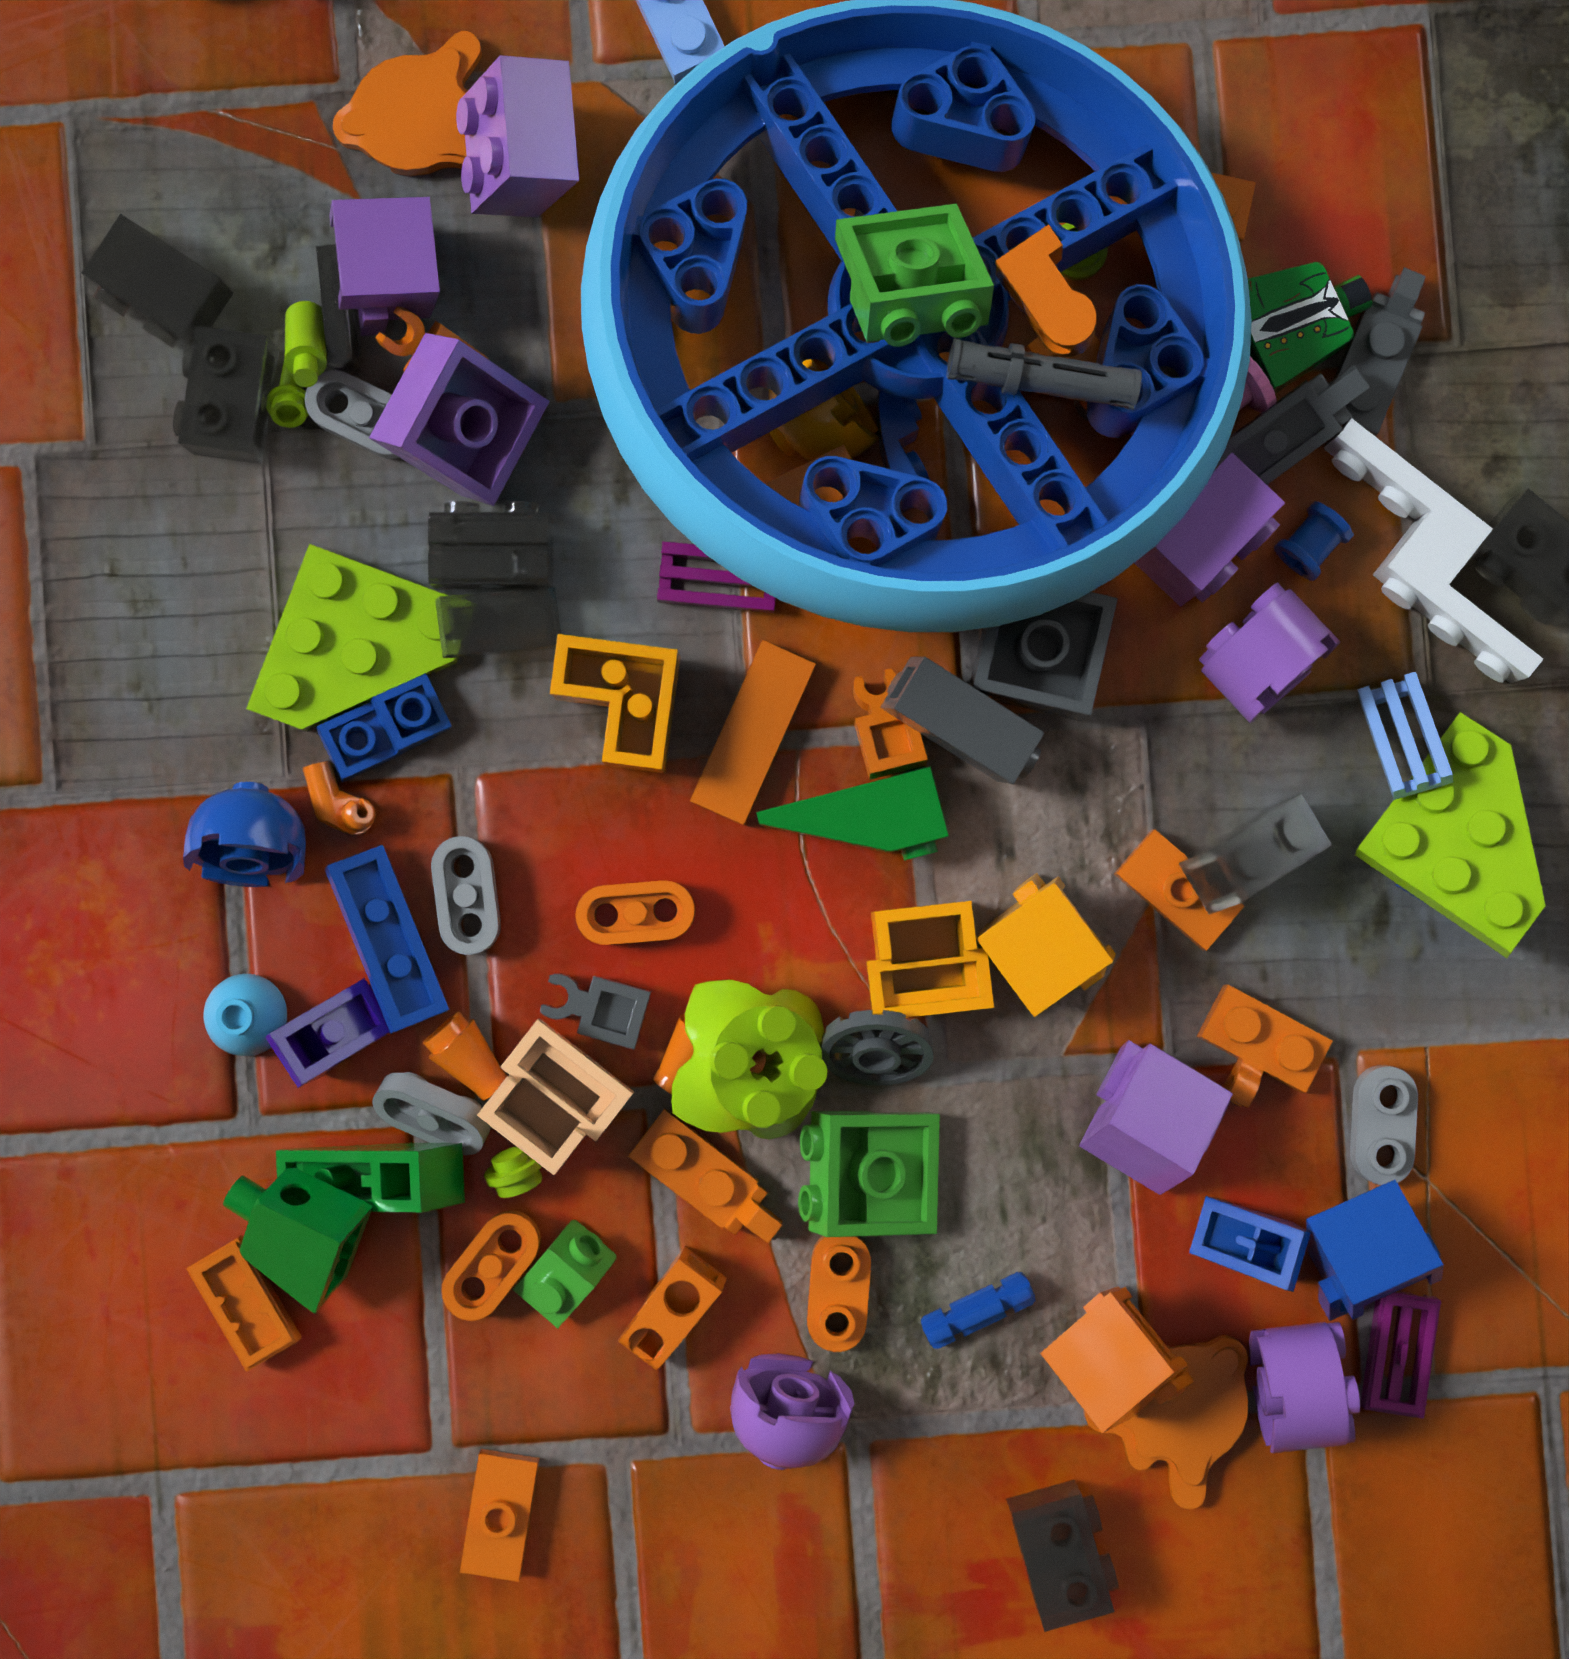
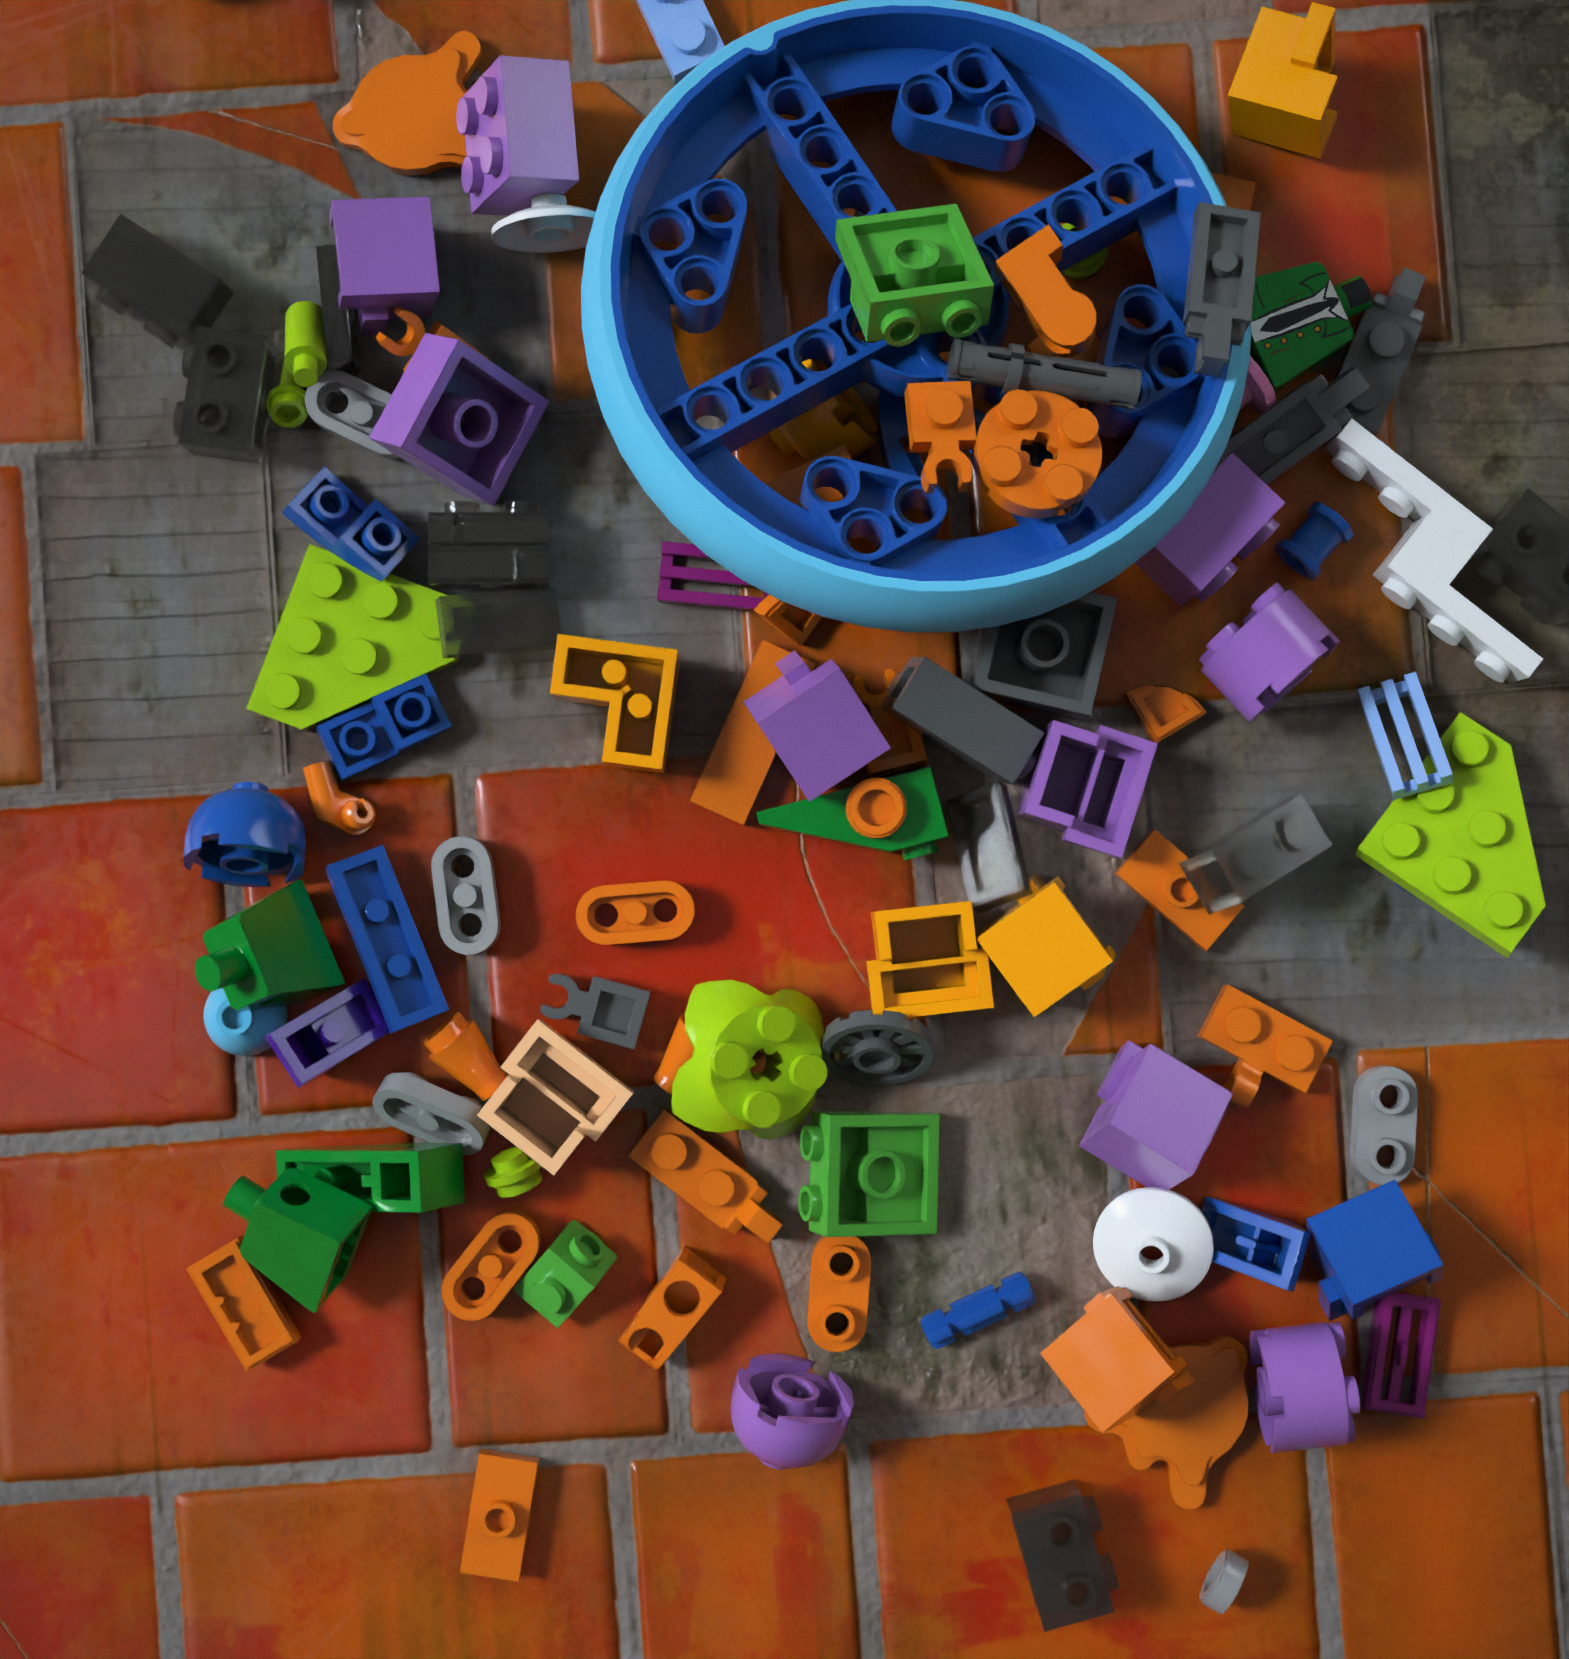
none -> green torso [195,879,345,1012]
none -> blue slope [282,466,421,582]
none -> white dish [491,194,596,253]
none -> medium lavender plate [744,650,891,802]
none -> orange tile [753,595,822,647]
none -> orange tile [845,778,907,839]
none -> orange plate [904,381,977,494]
none -> clear smoke tile [946,780,1033,913]
none -> orange plate [972,389,1102,519]
none -> medium lavender plate [1015,720,1158,859]
none -> white dish [1093,1187,1214,1301]
none -> orange tile [1123,685,1206,743]
none -> dark grey hinge [1183,202,1261,378]
none -> light grey tile [1199,1549,1249,1614]
none -> light orange plate [1228,2,1338,159]

